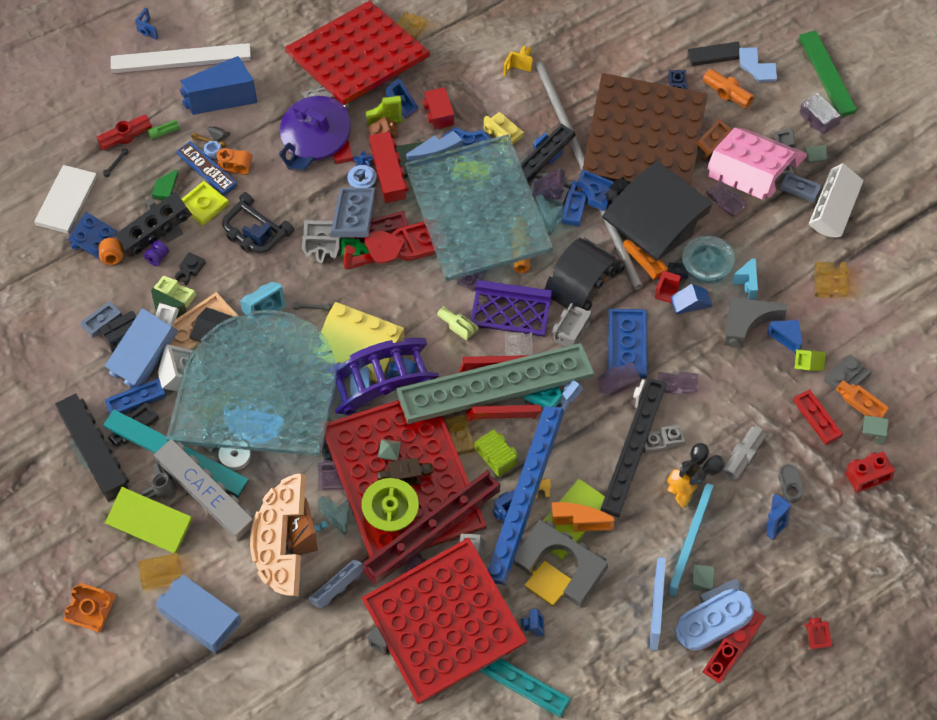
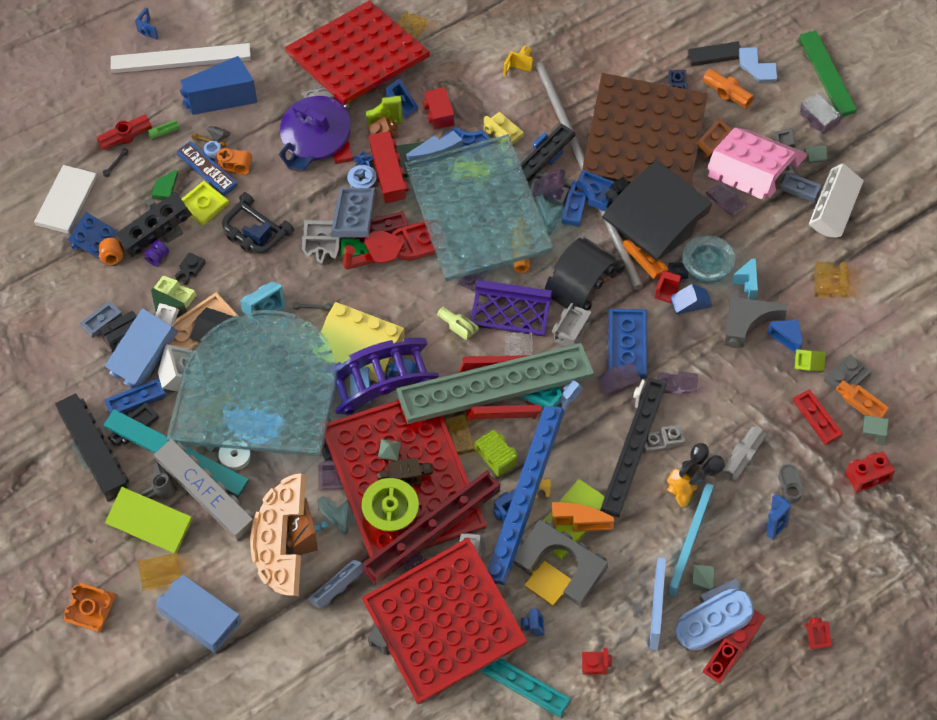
none -> red bracket [582,648,612,675]

